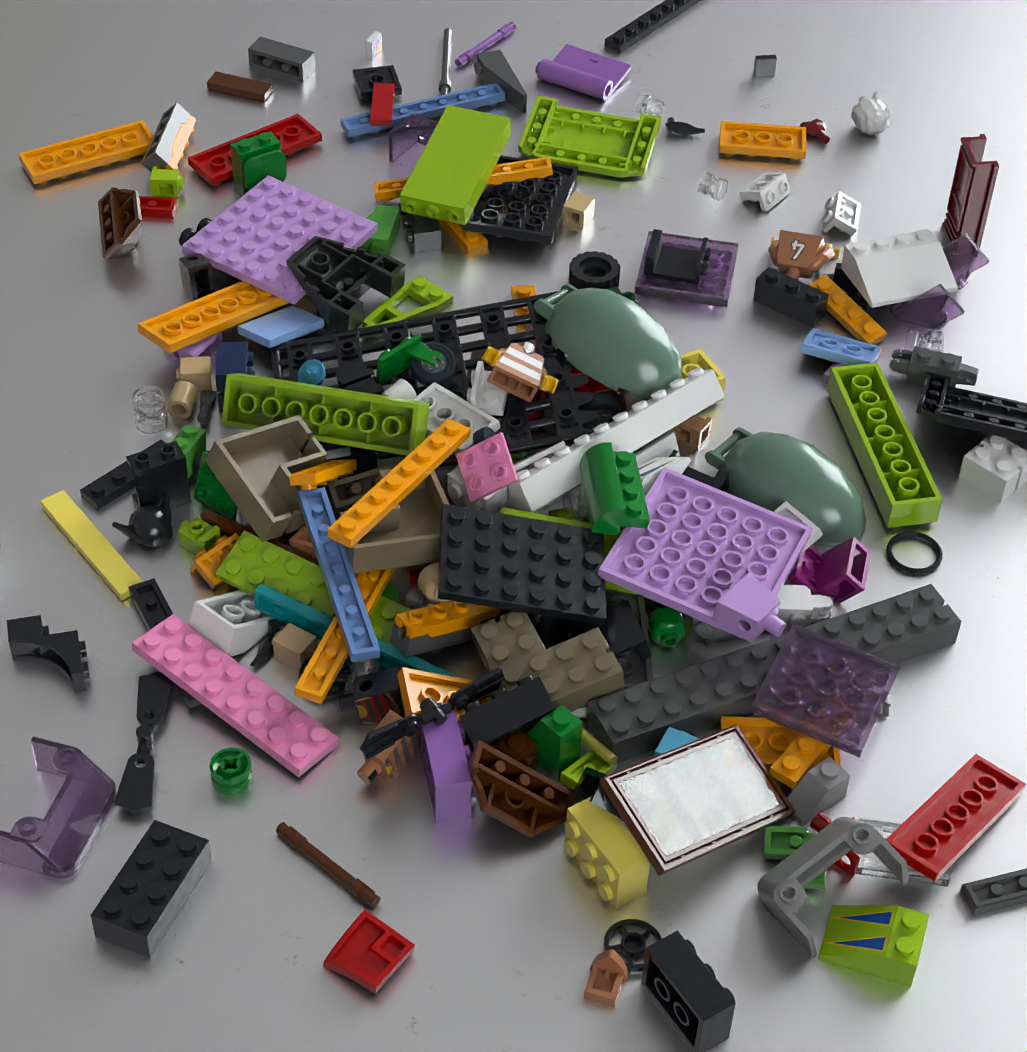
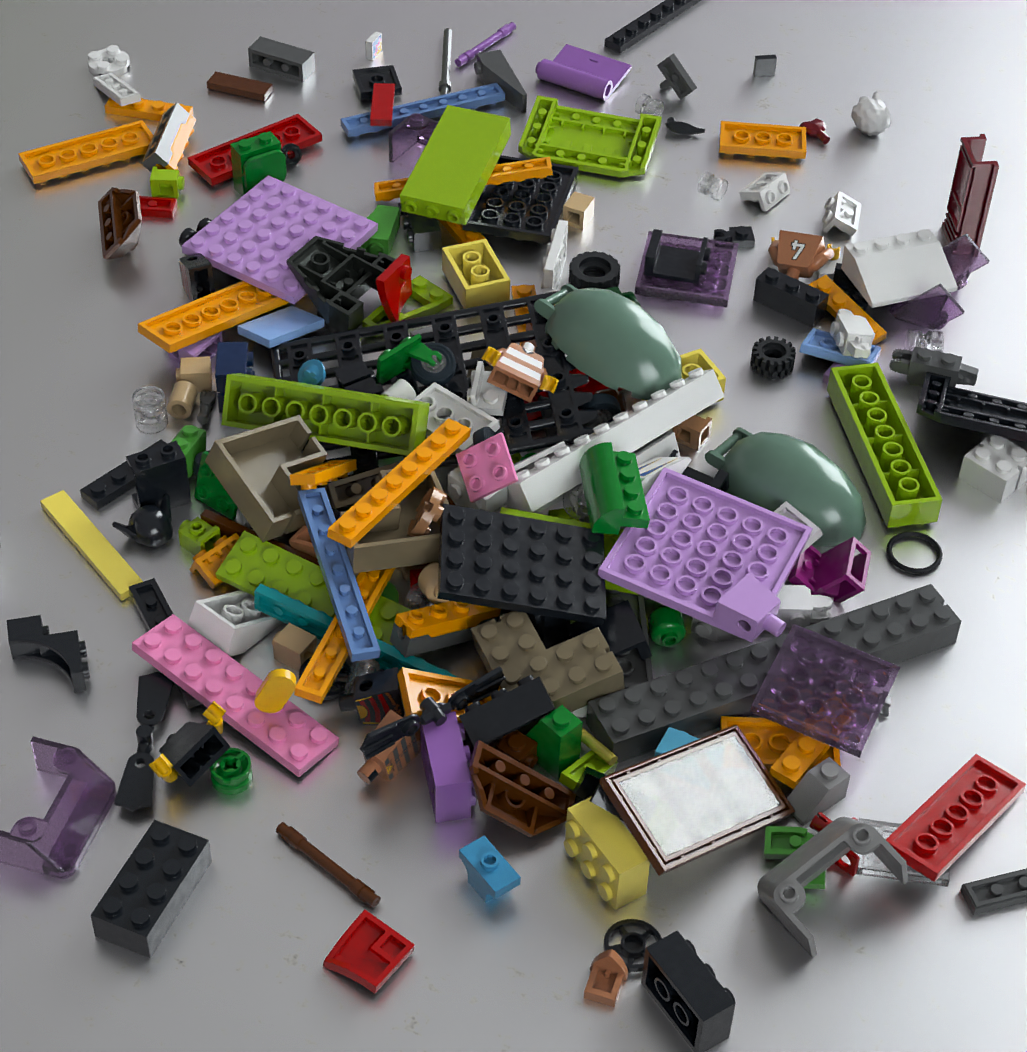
black bar [250,619,280,667] -> none
lime slope [818,905,929,987] -> none
none -> white plate [88,45,130,77]
none -> white tile [92,73,142,107]
none -> light orange plate [104,98,193,121]
none -> black torso [149,701,231,787]
none -> yellow tile [254,669,296,713]
none -> black plate [281,143,302,166]
none -> red plate [376,254,412,322]
none -> medium nougat plate [407,486,447,537]
none -> light yellow brick [442,239,510,309]
none -> dark azure brick [459,835,521,903]
none -> white hinge [541,220,568,306]
none -> dark grey plate [657,53,697,100]
none -> black plate [713,226,755,248]
none -> black tyre [750,336,796,379]
none -> white hinge [830,308,875,358]

